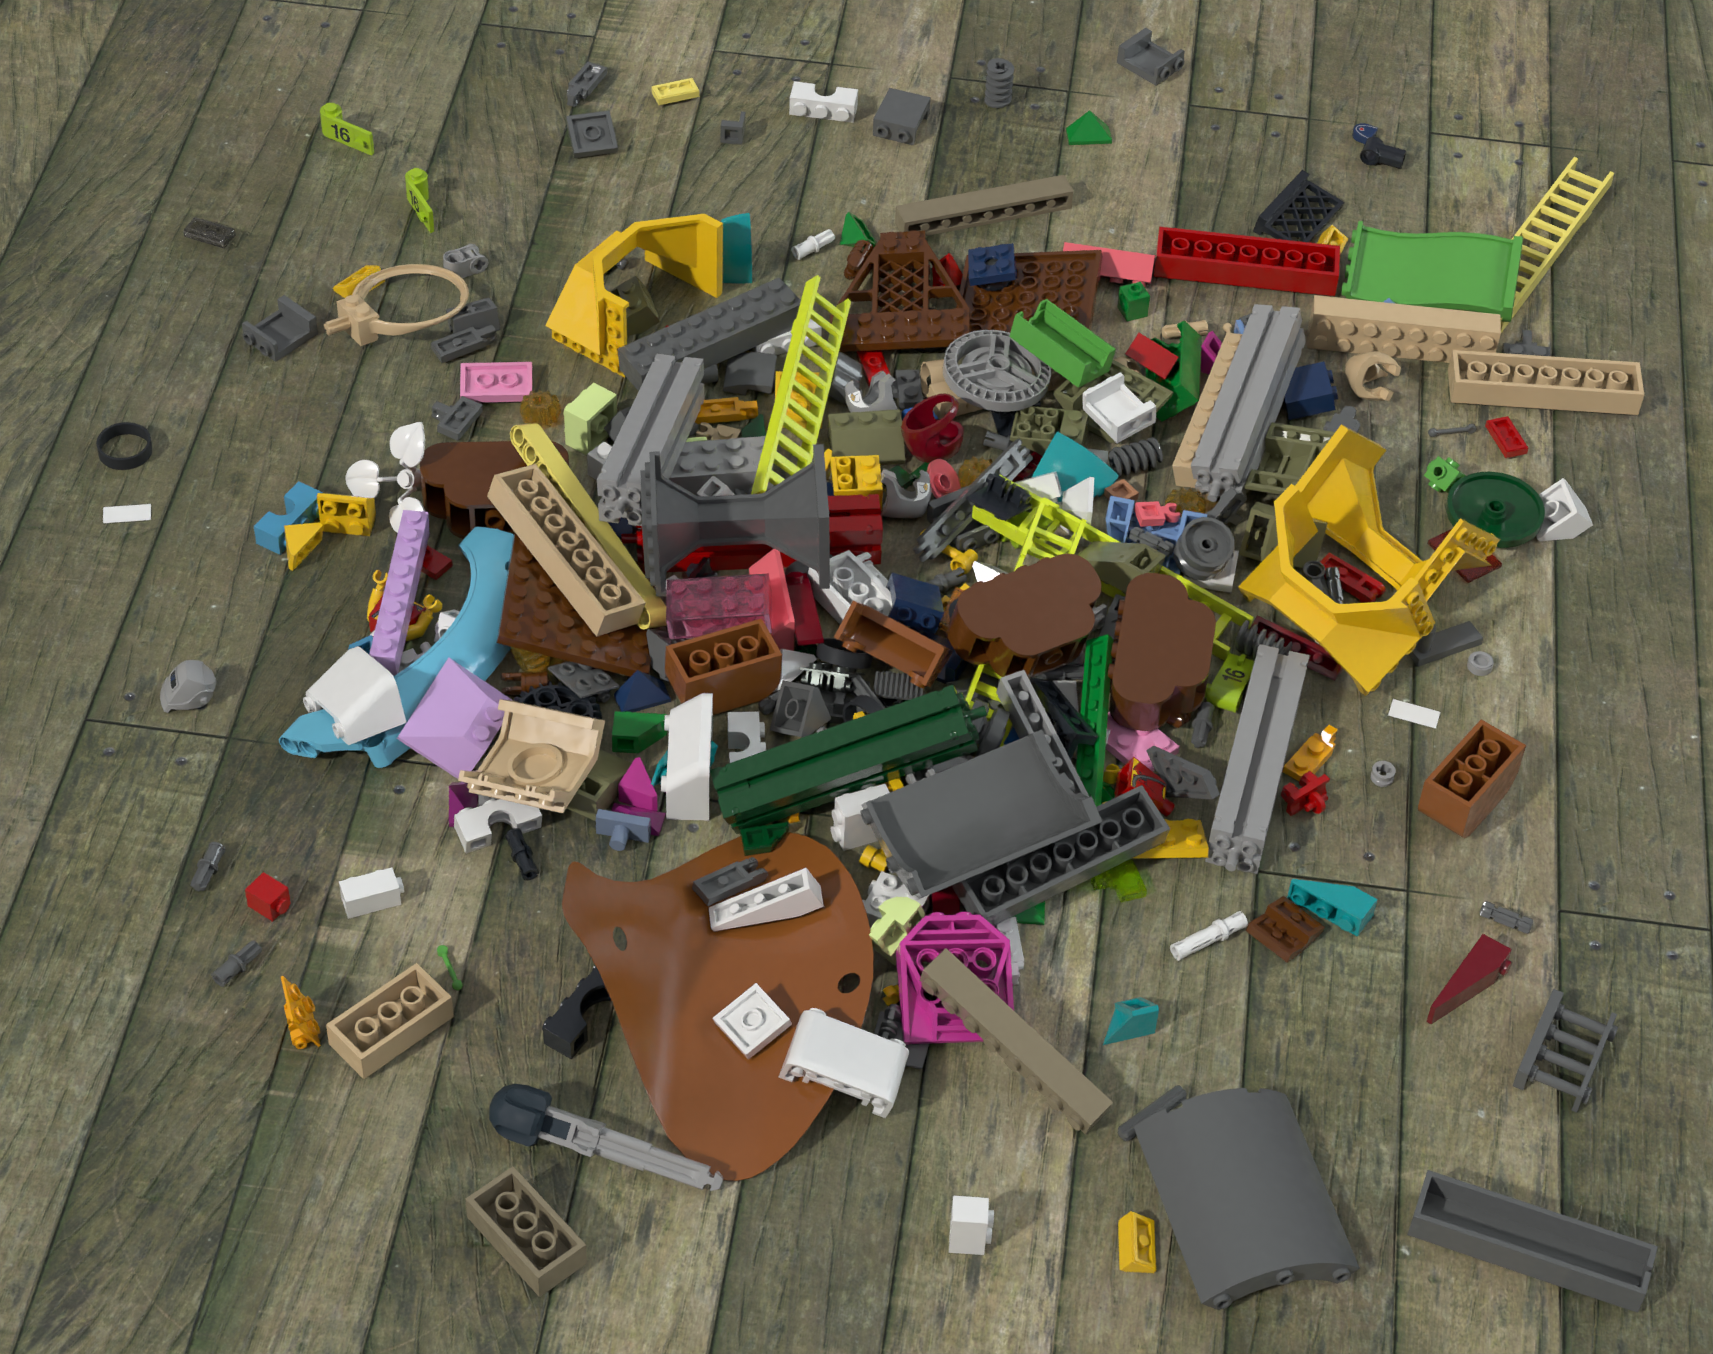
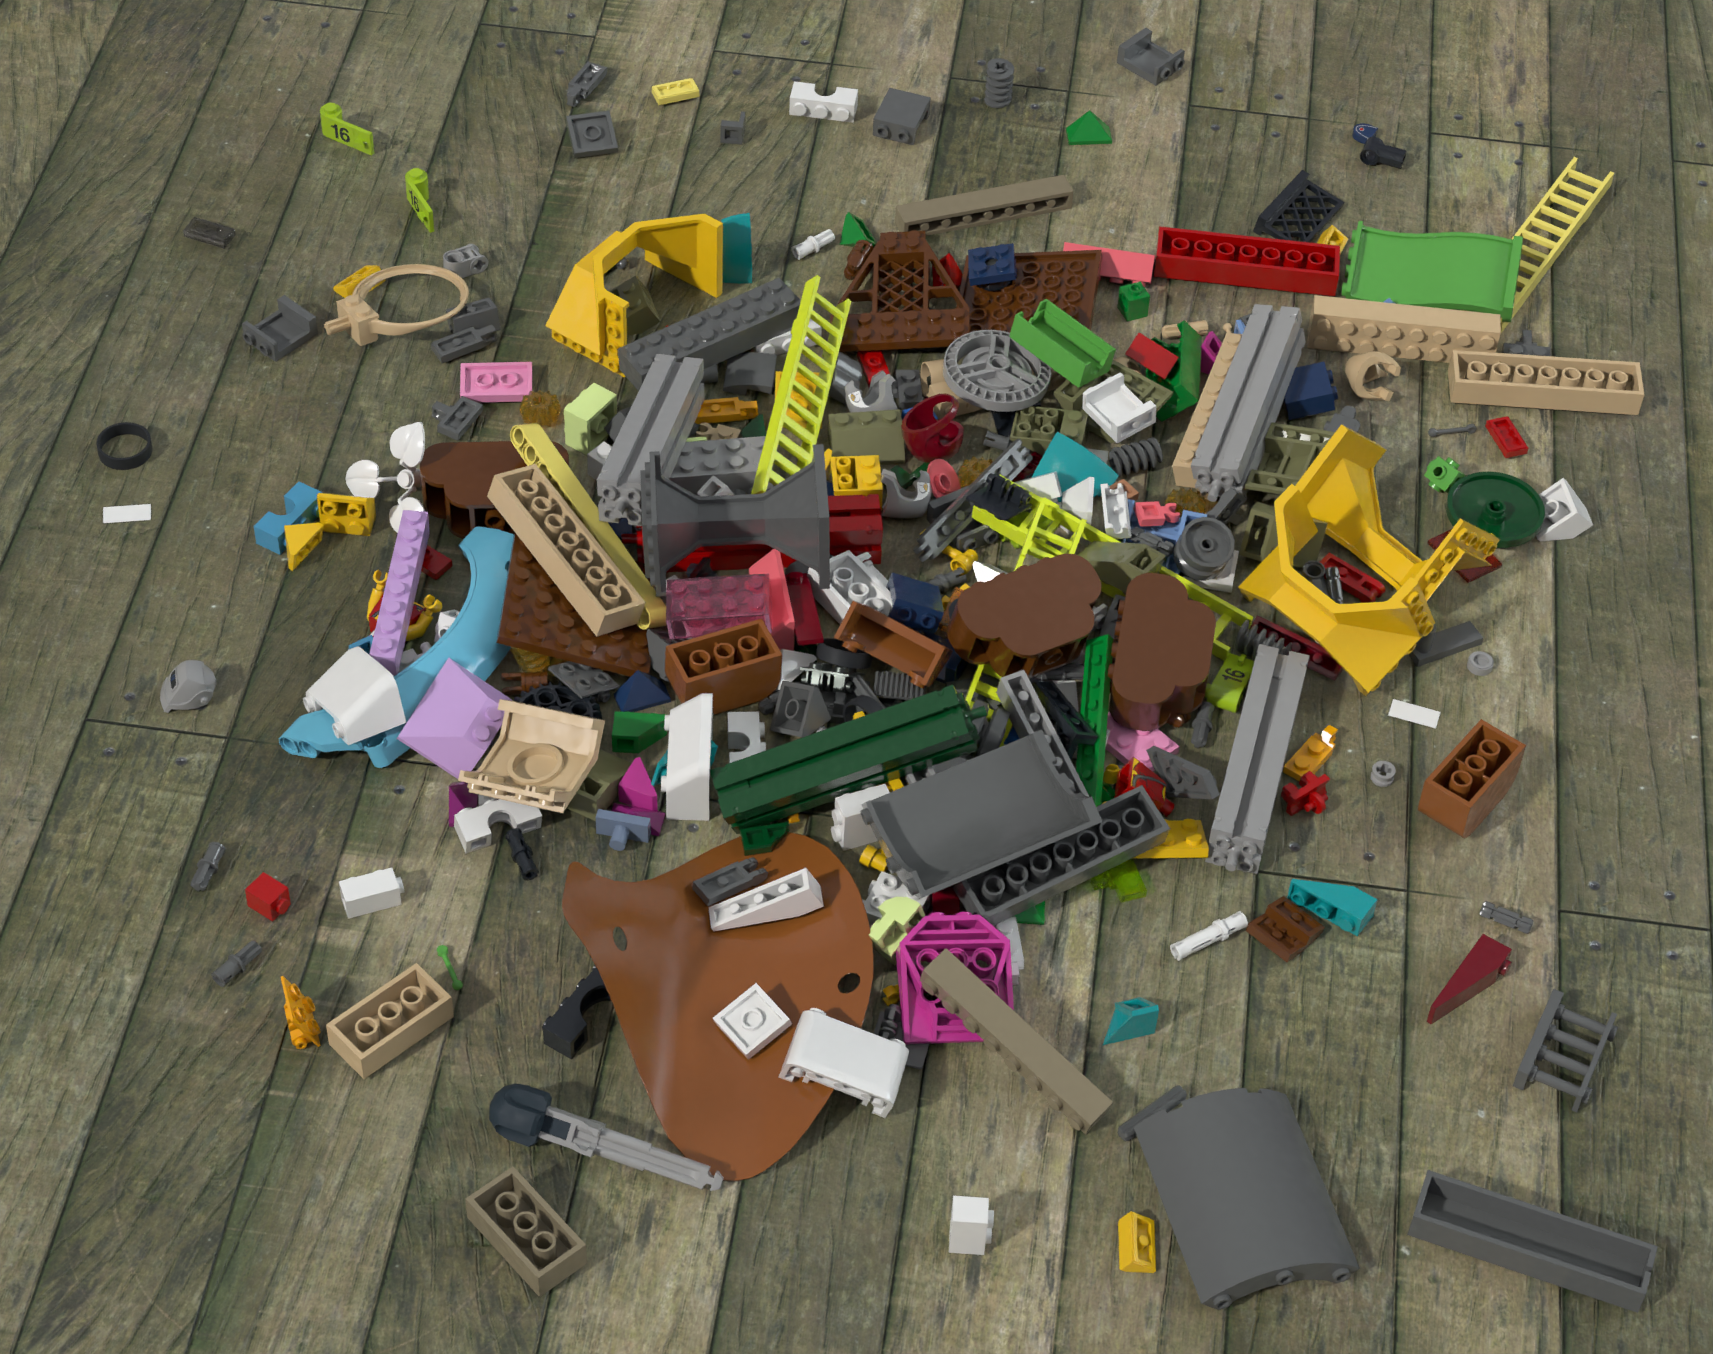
none -> white hinge [1101,483,1132,539]

